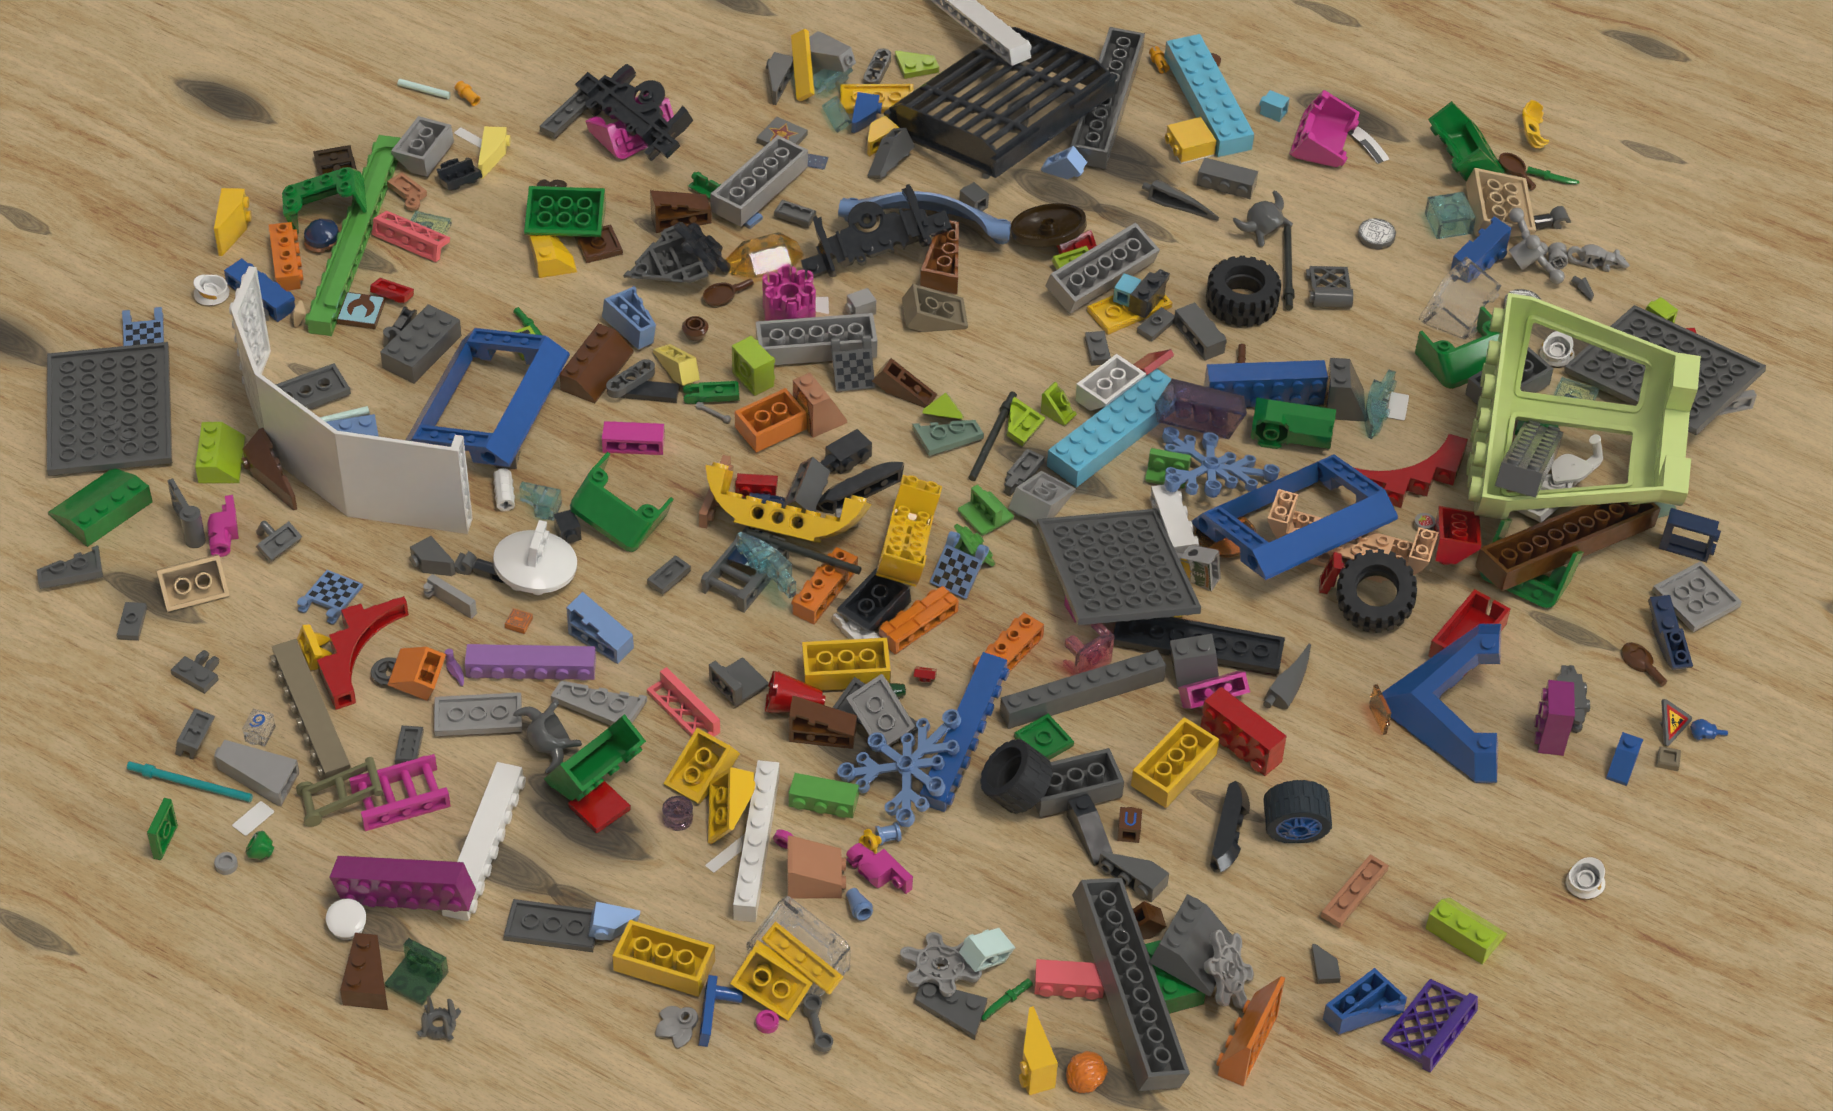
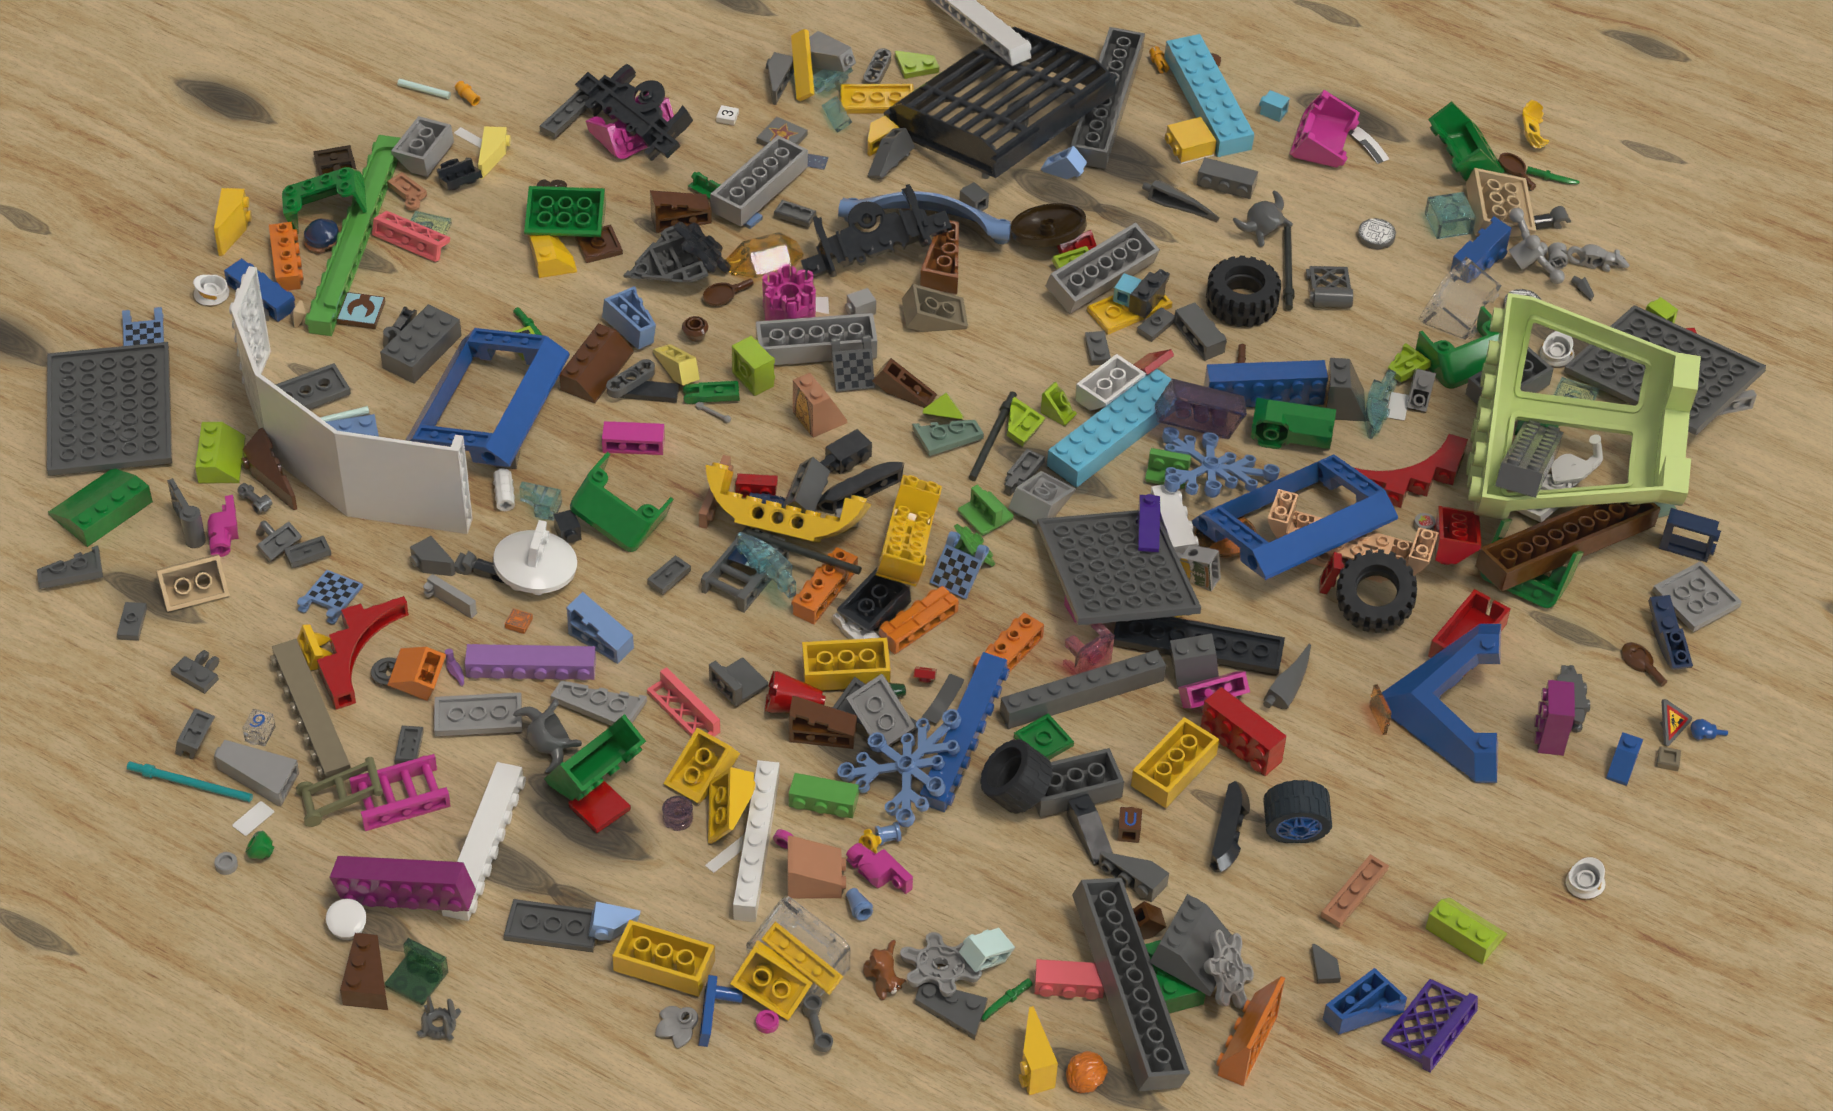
green tile [147,798,178,860] -> none
red plate [370,278,414,303] -> none
orange brick [735,388,807,453] -> none
blue slope [851,92,882,133] -> none
none -> dark grey bar [237,483,273,514]
none -> dark grey plate [284,535,332,568]
none -> white tile [716,105,739,125]
none -> dark orange animal [863,940,906,1000]
none -> dark grey sticker [922,674,964,723]
none -> dark purple slope [1137,494,1160,552]
none -> lime wing [1388,343,1431,382]
none -> light grey slope [1407,368,1436,412]

